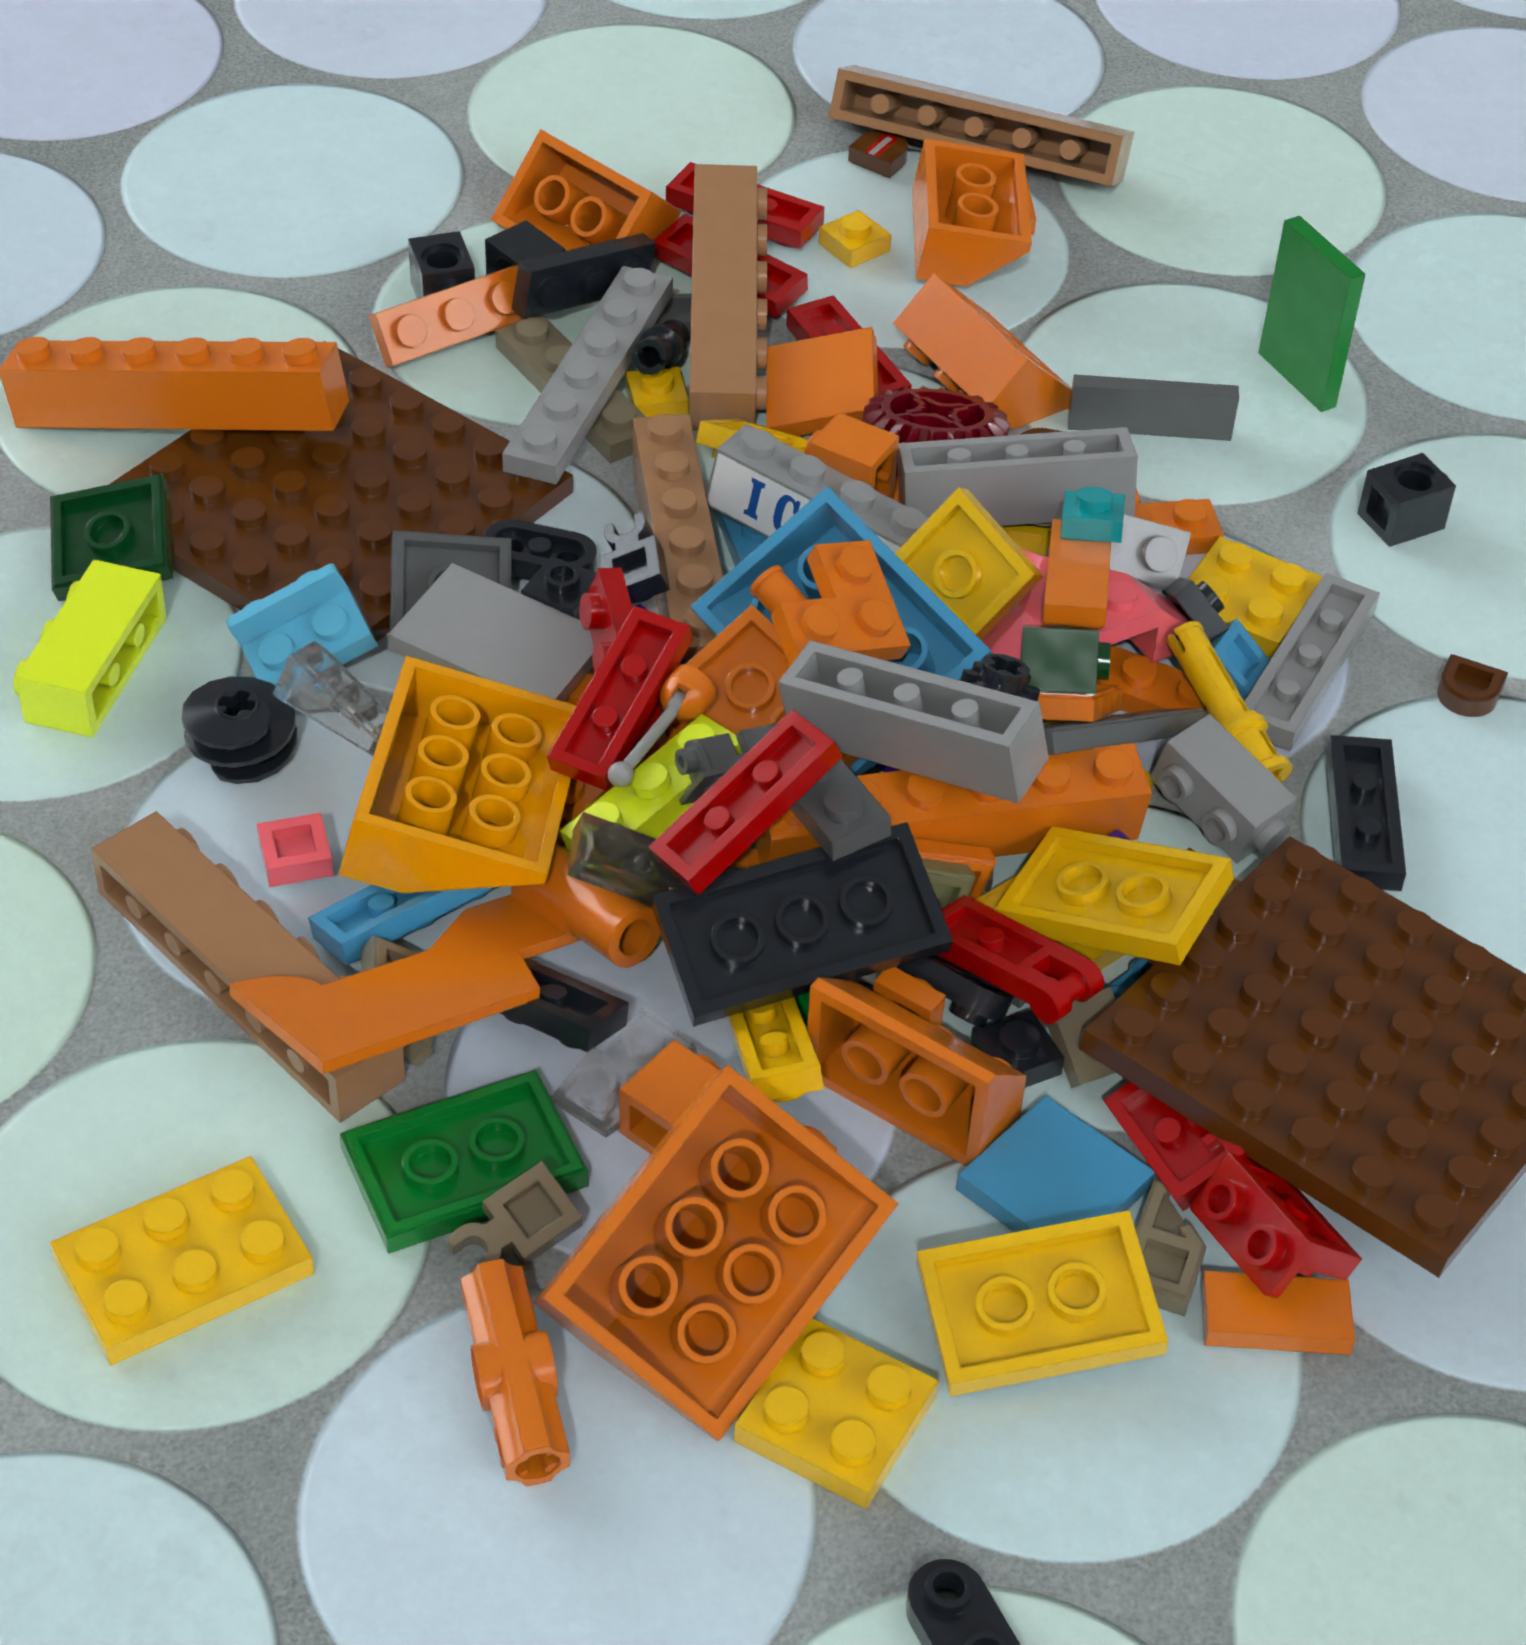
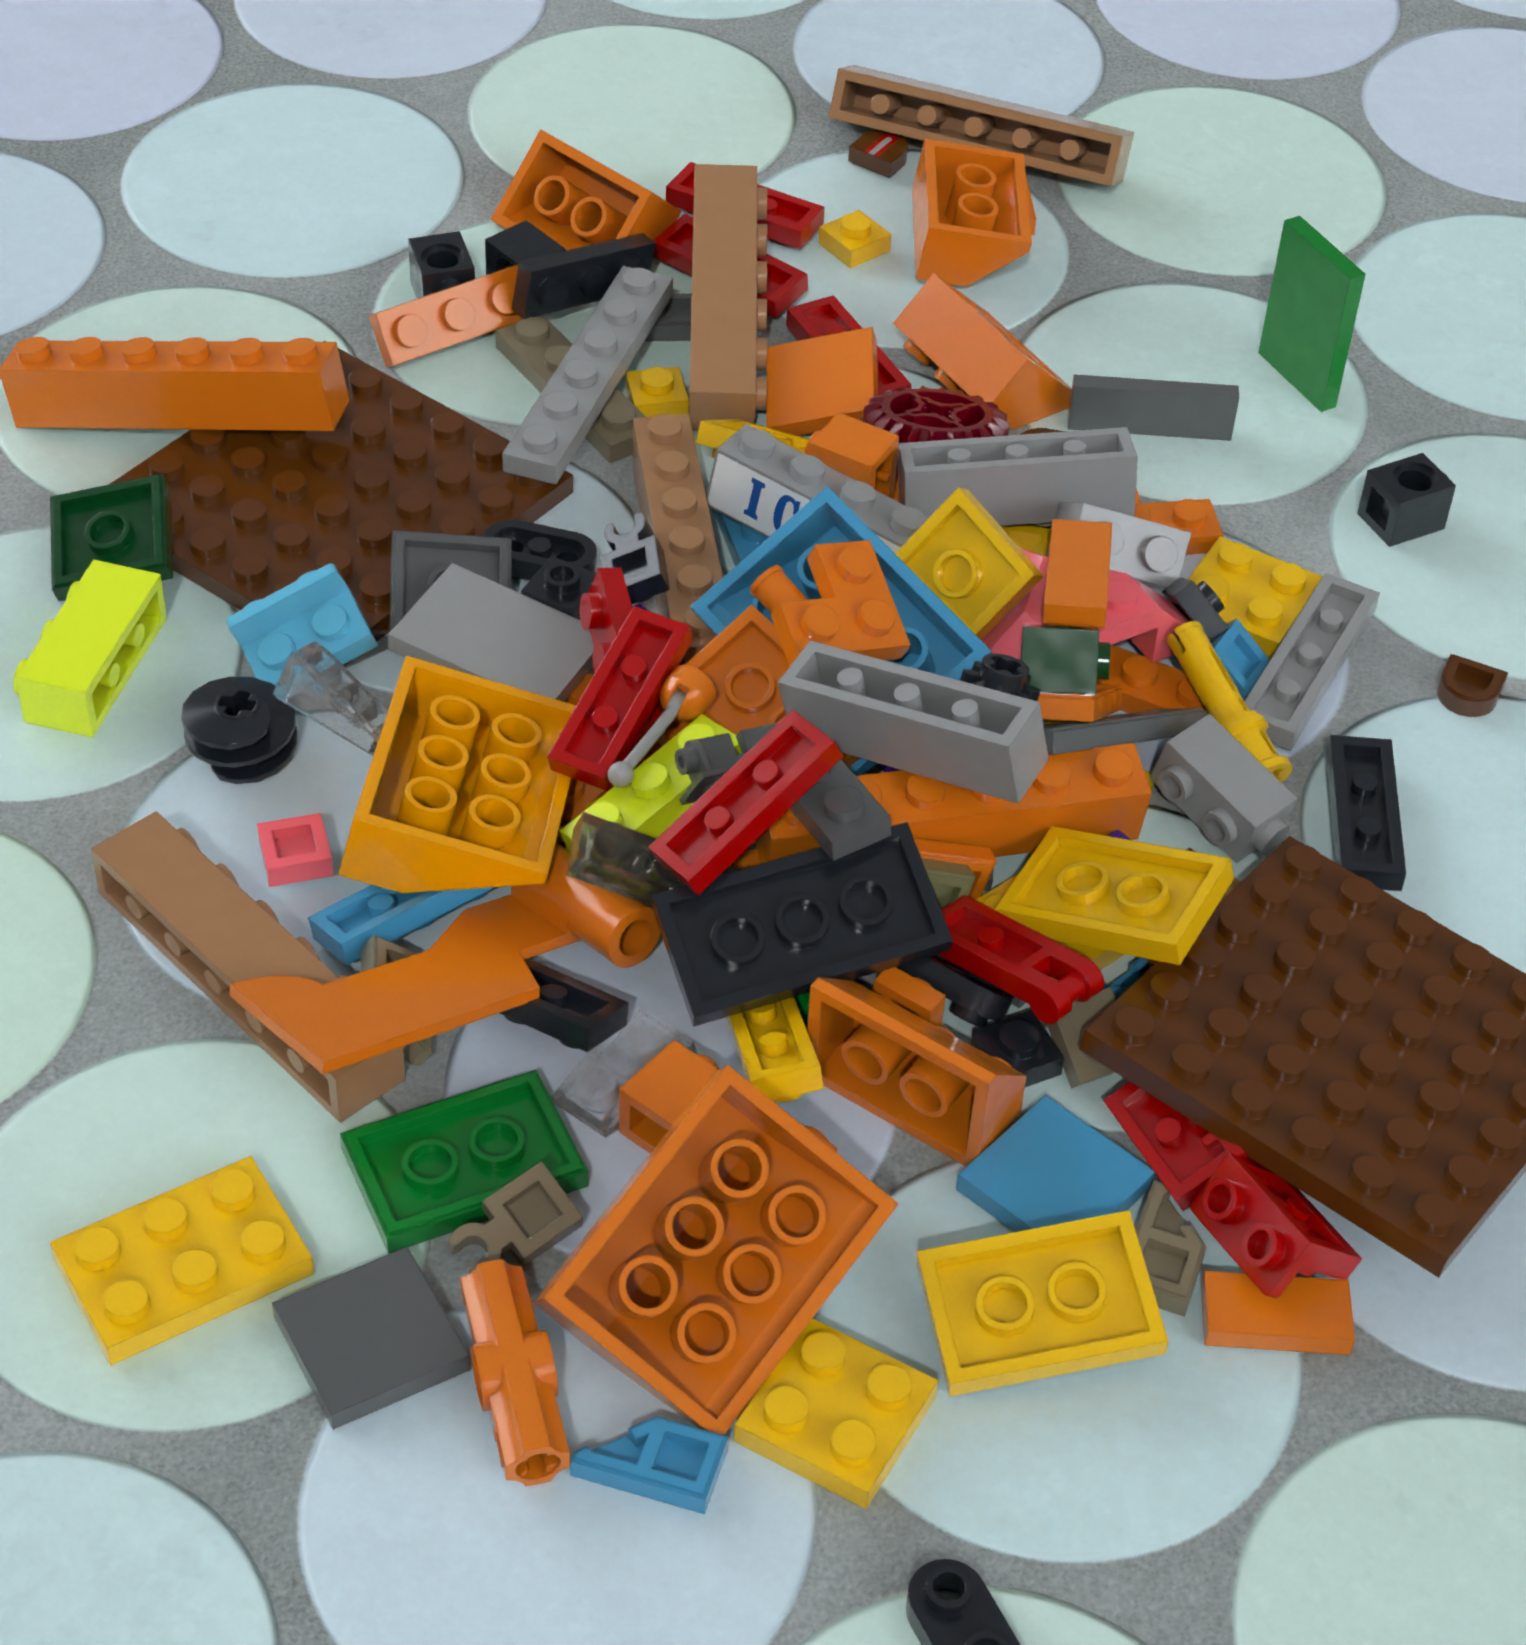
black pin [632,319,690,375] -> none
teal plate [1061,487,1125,543] -> none
none -> dark grey tile [272,1247,470,1430]
none -> dark azure tile [570,1416,728,1514]

